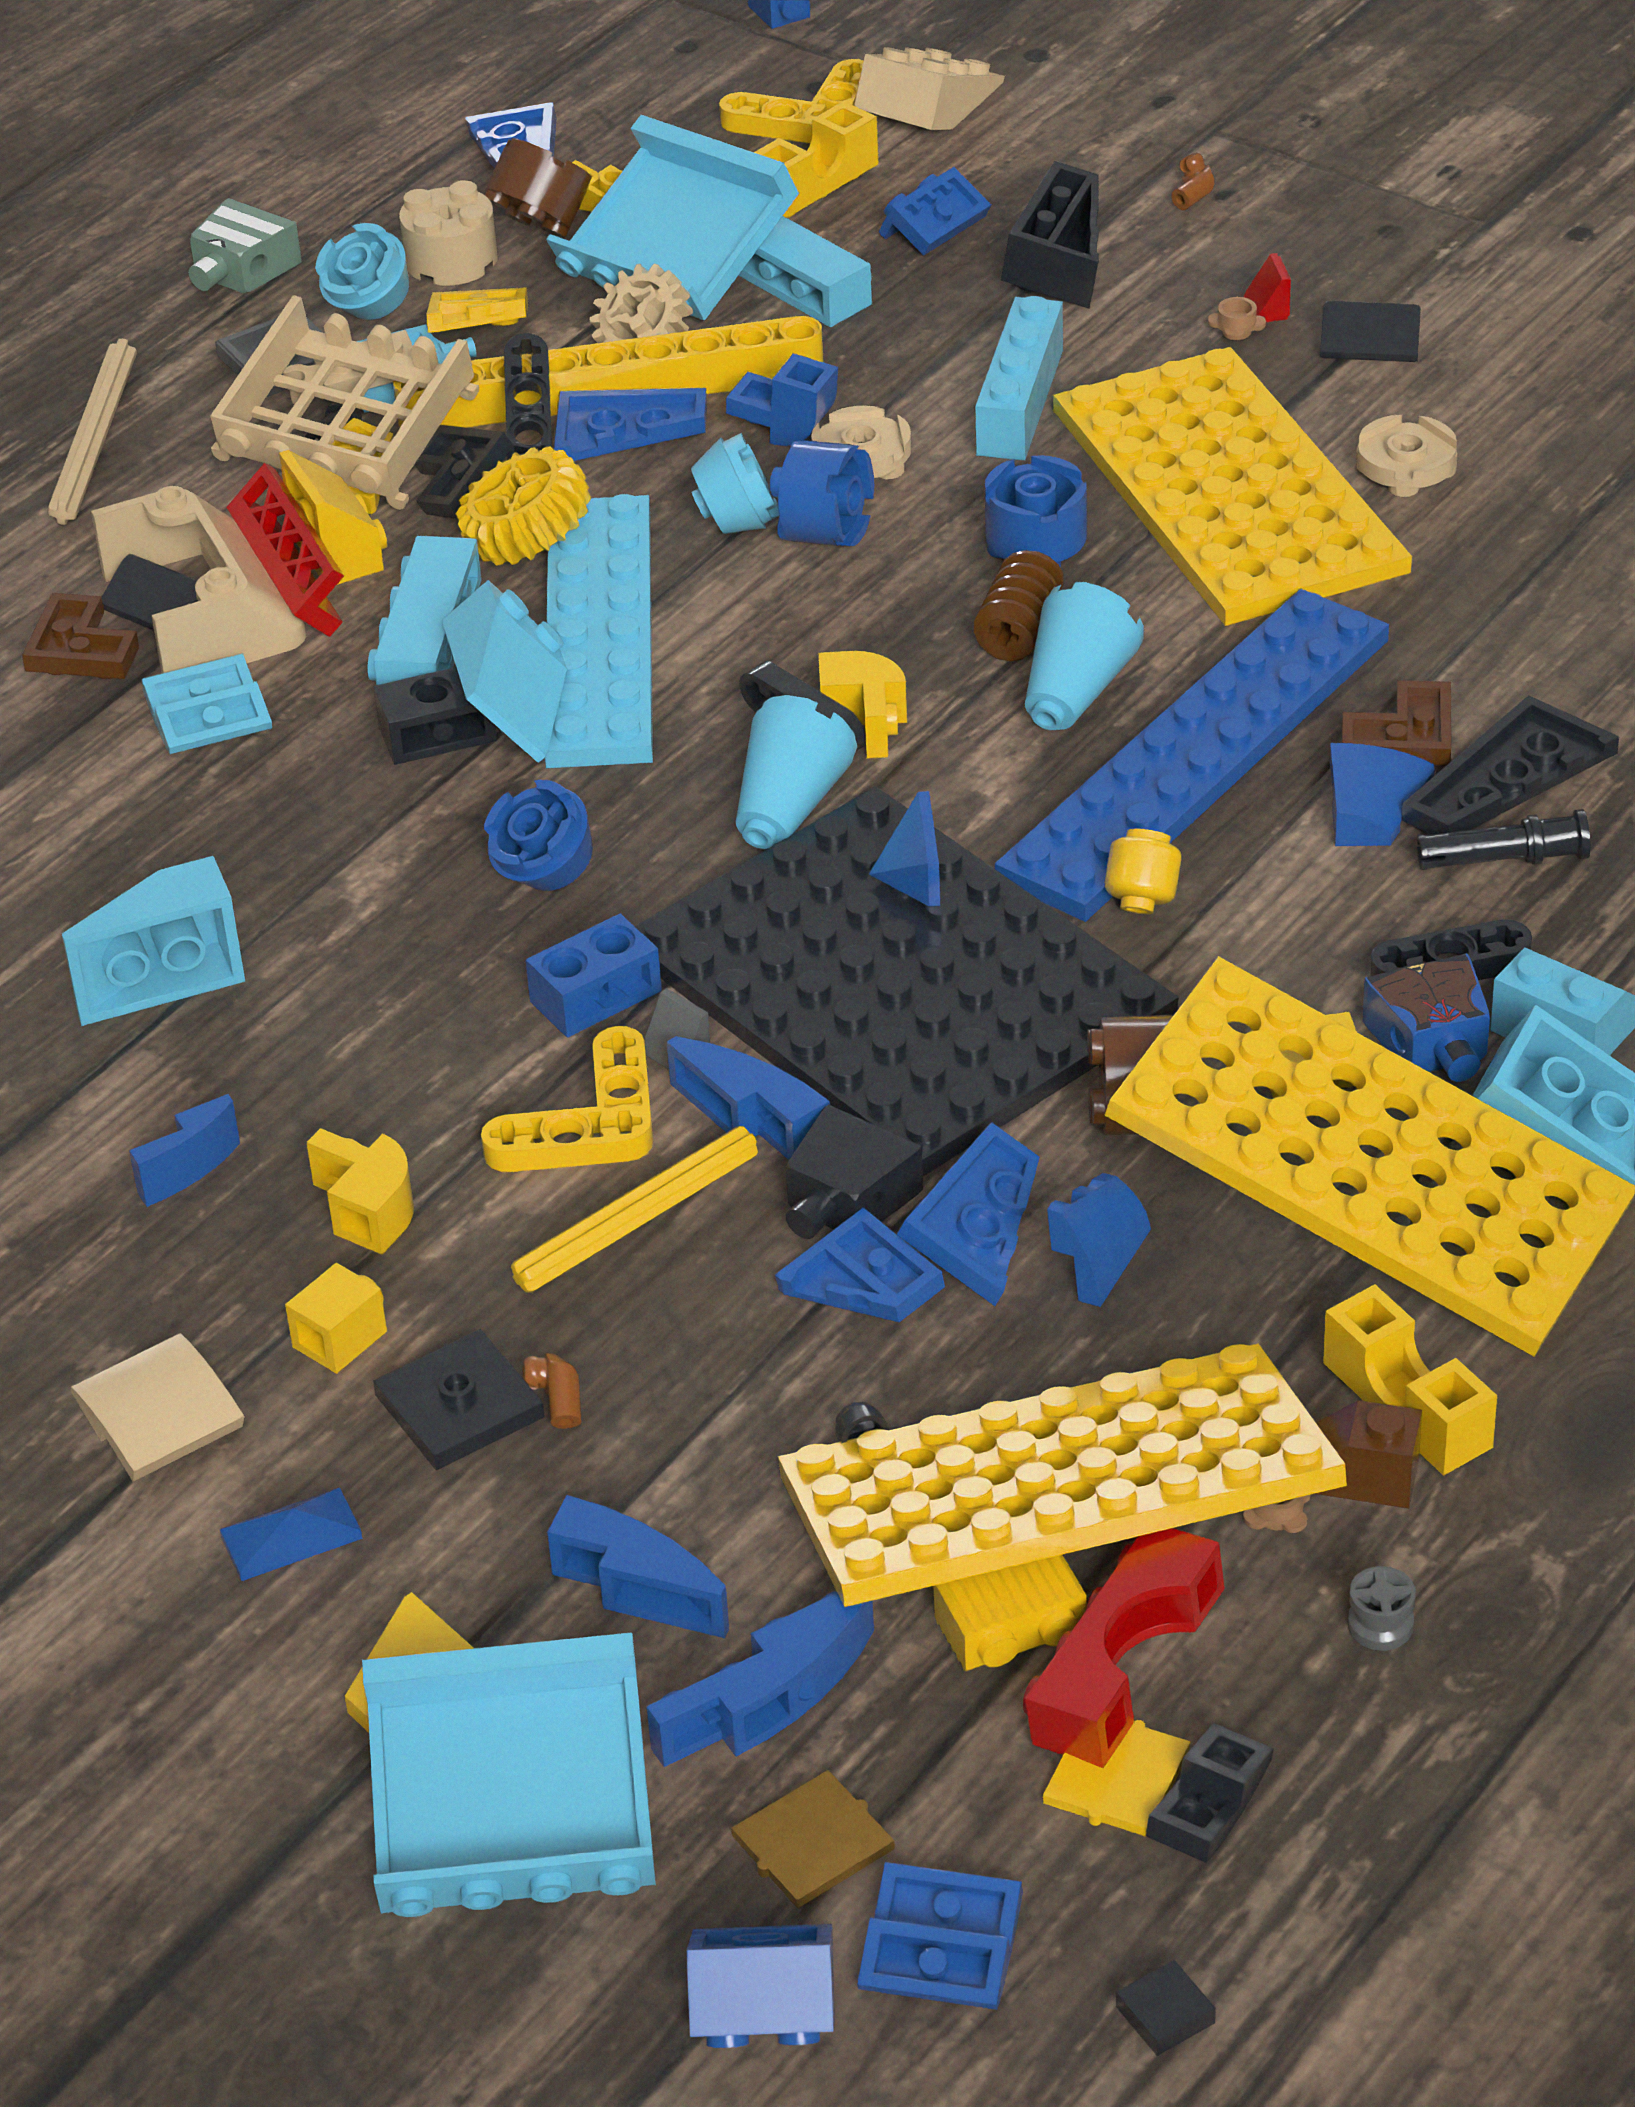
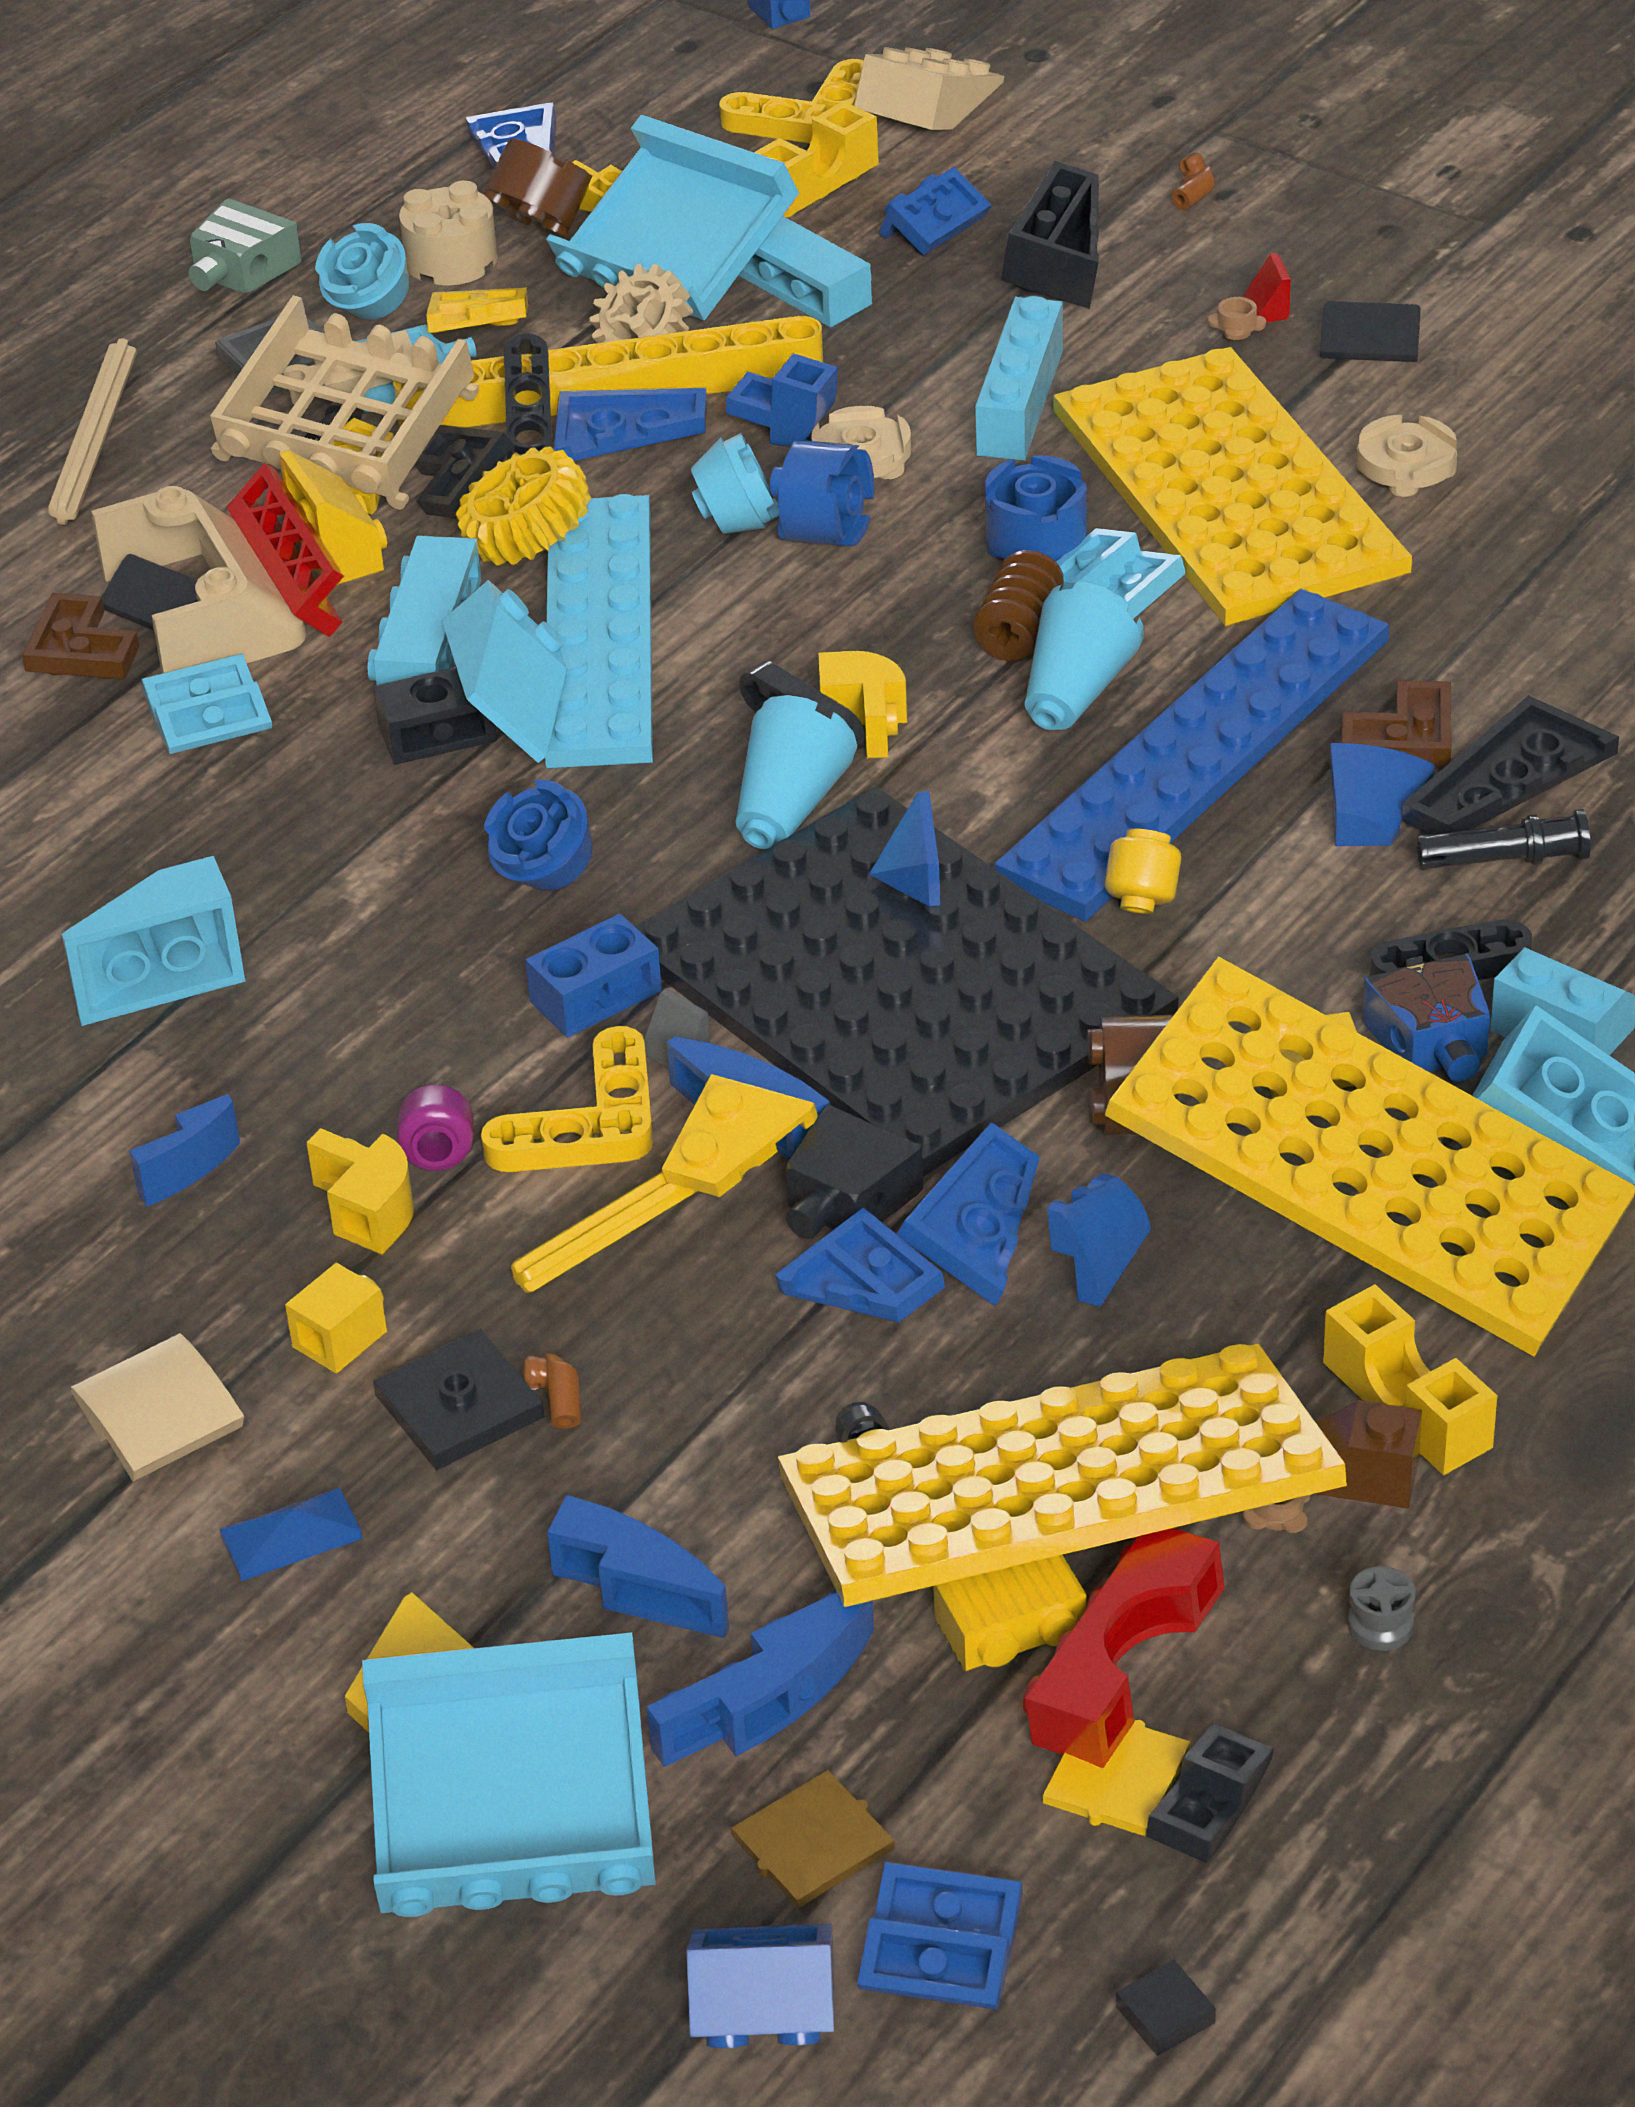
none -> magenta head [397,1084,474,1172]
none -> yellow wing [662,1074,818,1197]
none -> medium azure slope [1056,528,1186,619]

